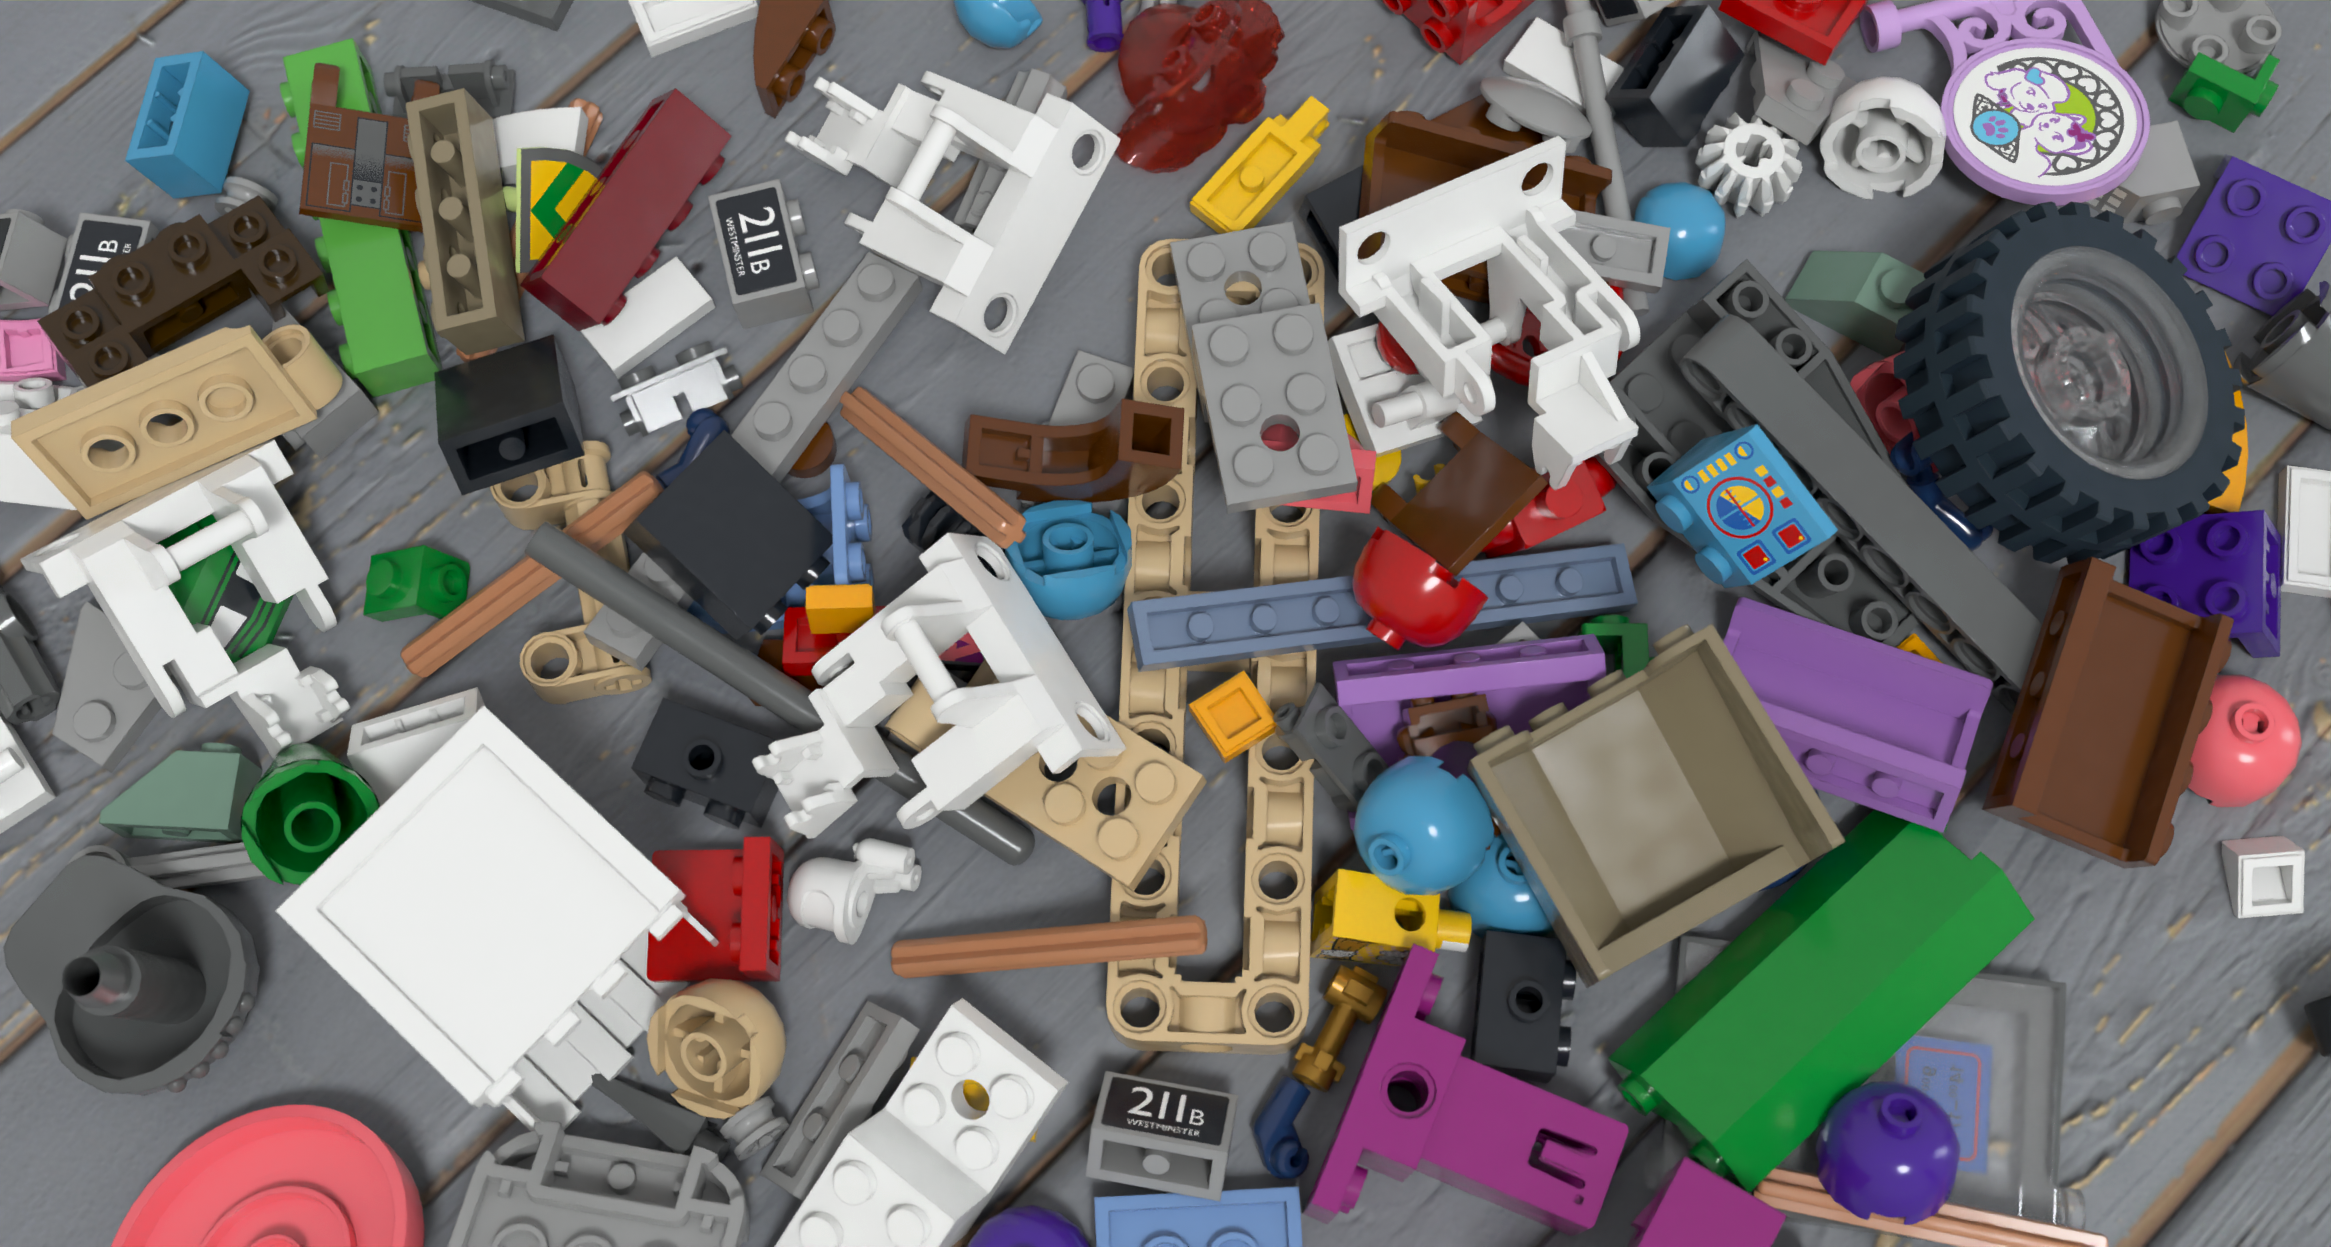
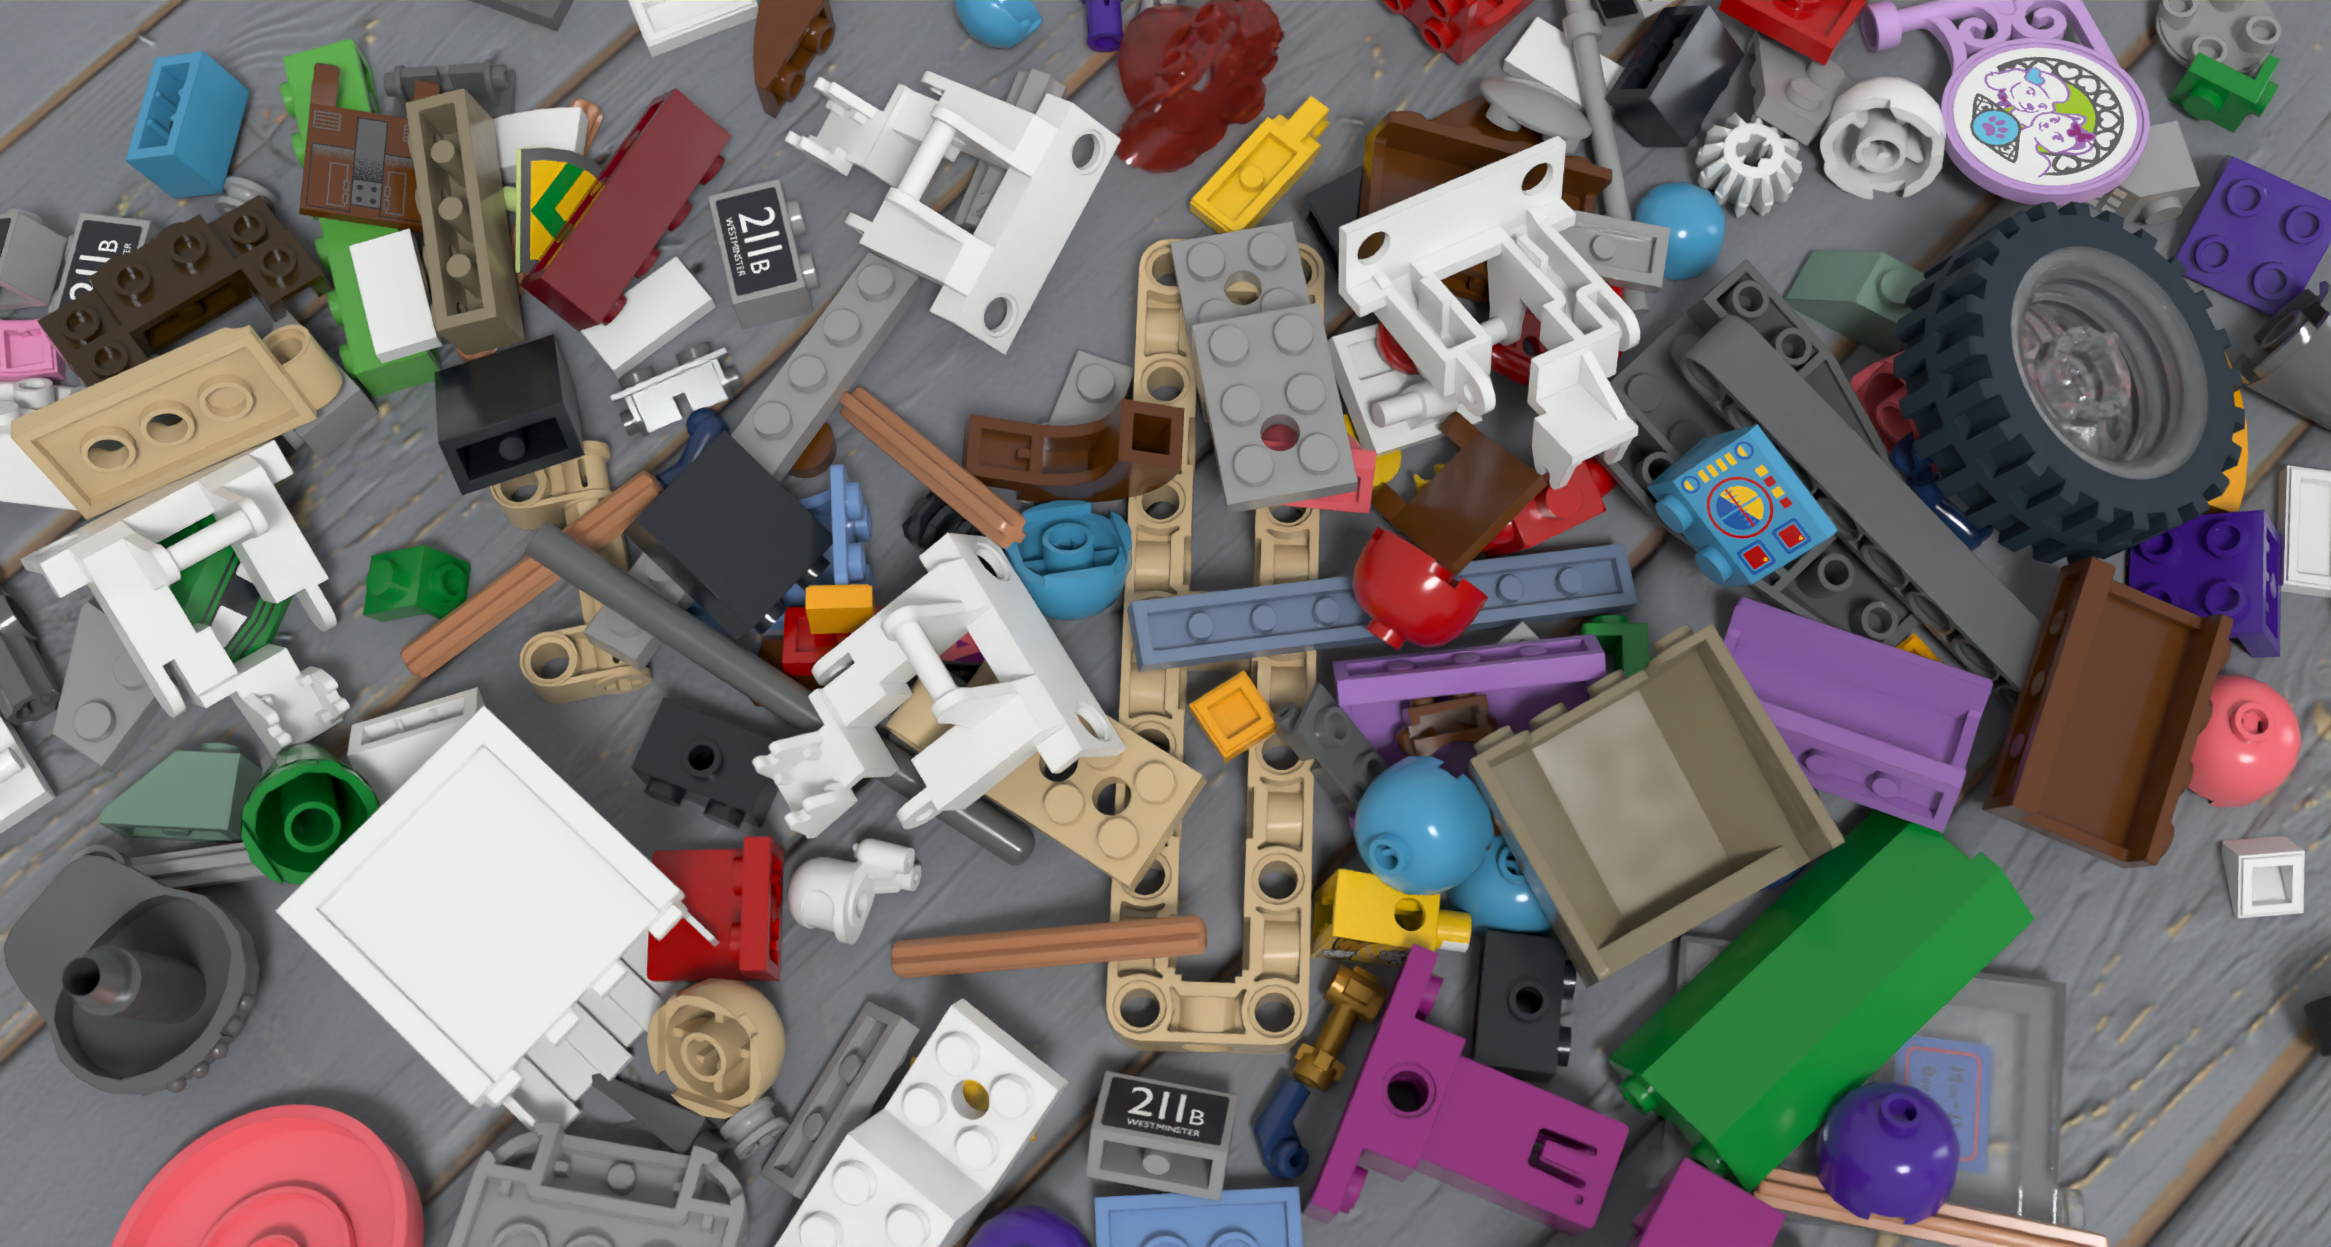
none -> white tile [349,229,443,363]

